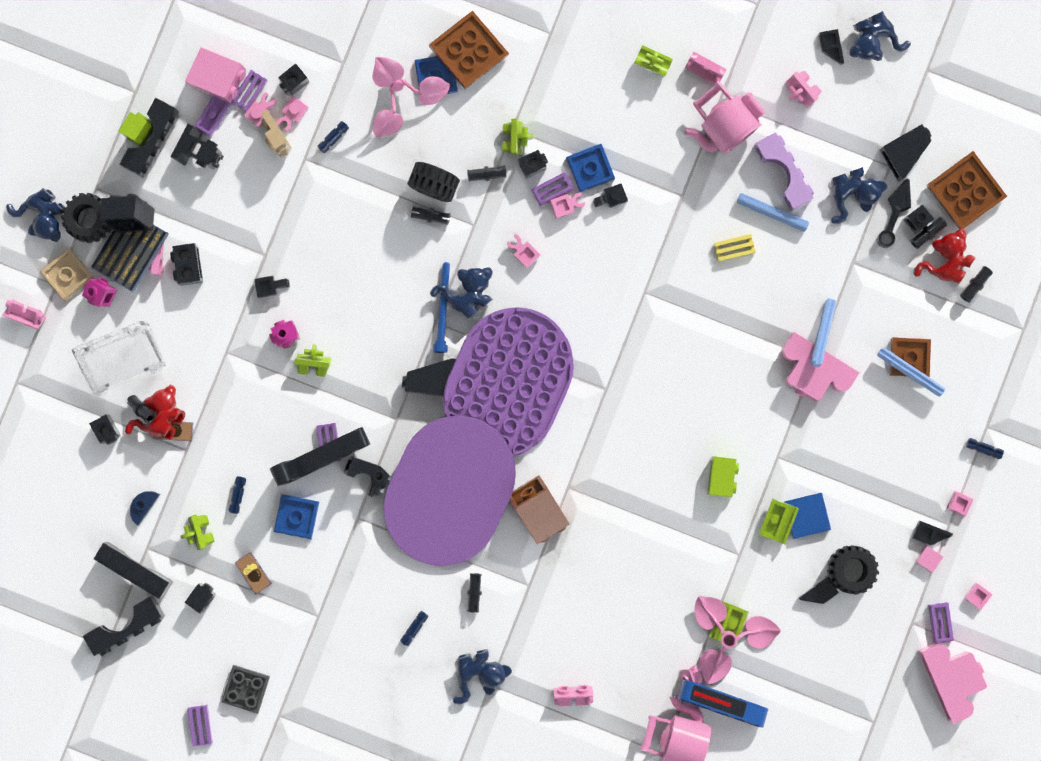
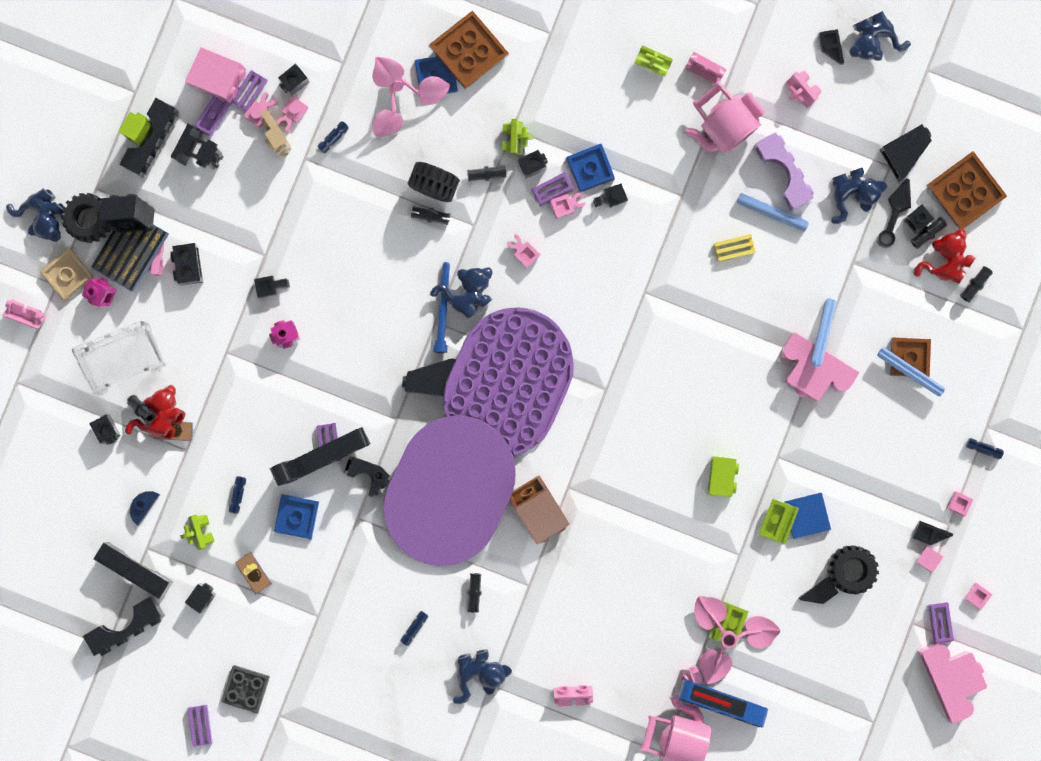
lime hips [294,344,332,377] -> none

